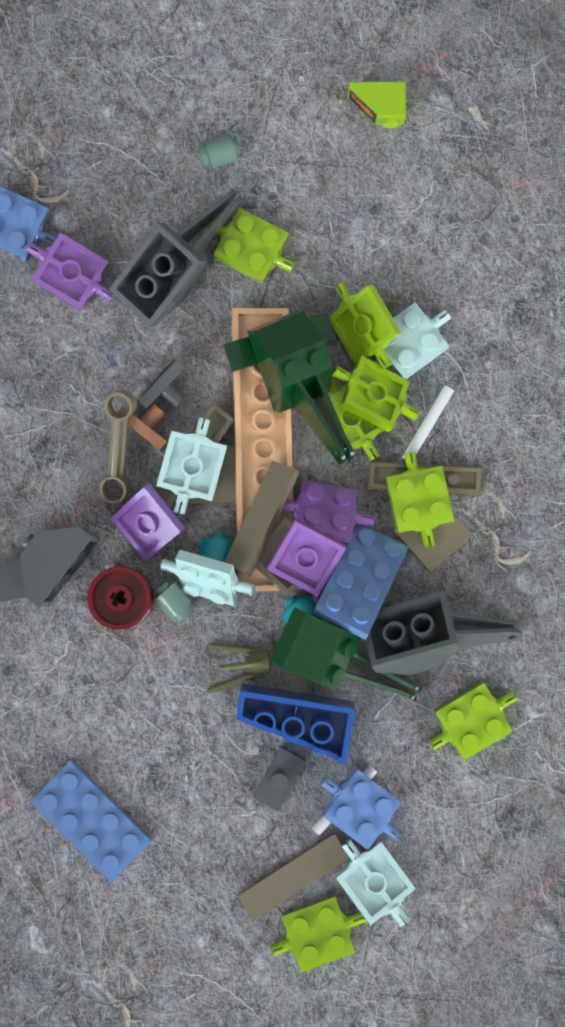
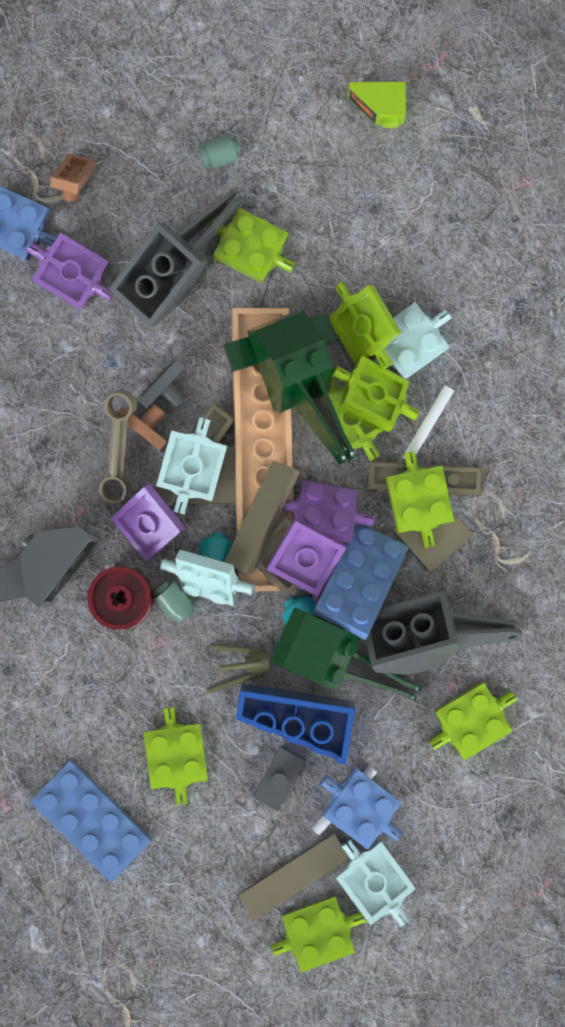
none -> nougat tile [50,153,95,202]
none -> lime plate [143,706,208,805]

